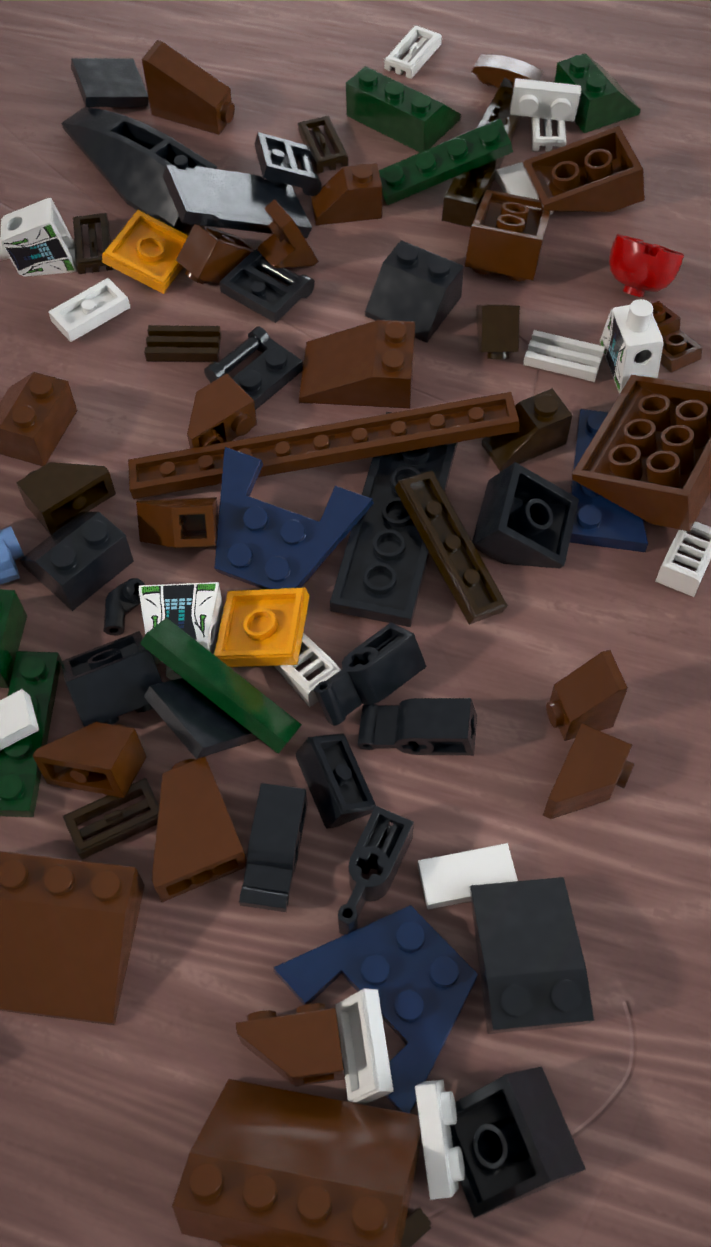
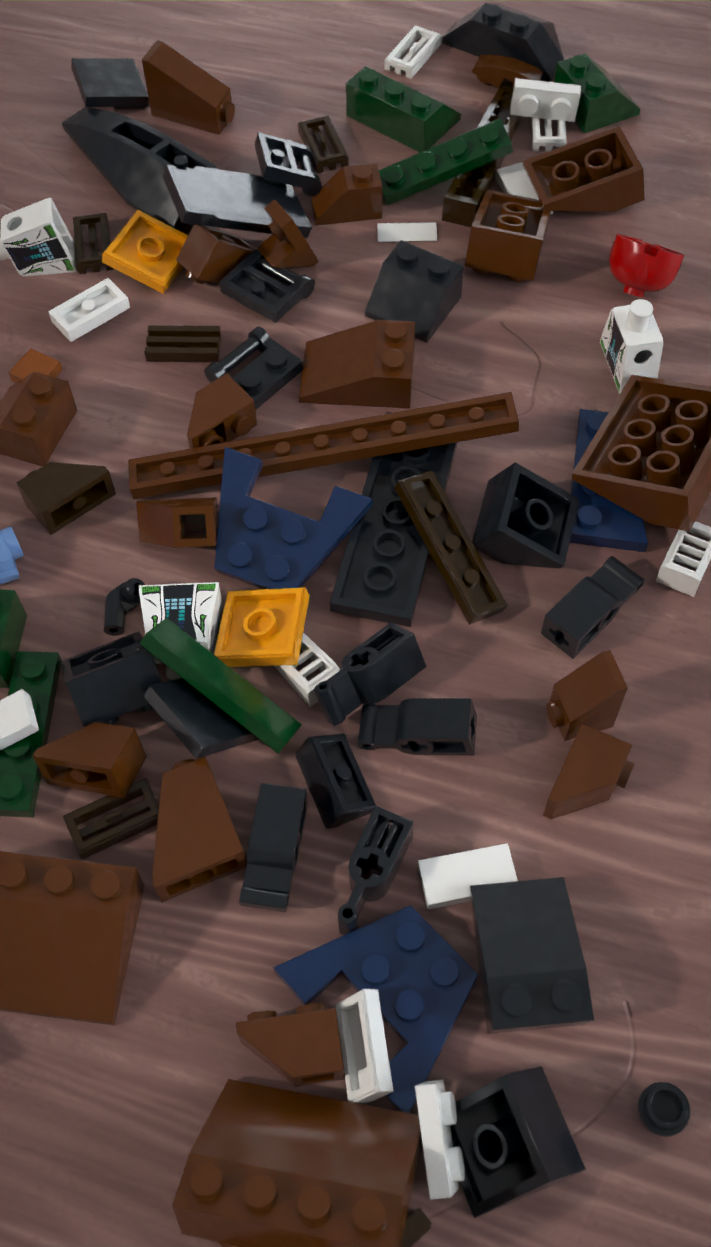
black slope [20,511,134,611] -> none
dark brown slope [476,304,520,359] -> none
dark brown slope [482,388,573,472] -> none
white tile [523,330,605,382] -> none
reddish brown slope [651,301,702,372] -> none
none -> dark orange tile [8,348,62,383]
none -> white sticker [377,222,437,242]
none -> black wedge [442,3,565,82]
none -> black piece [541,556,645,659]
none -> black plate [637,1082,690,1137]

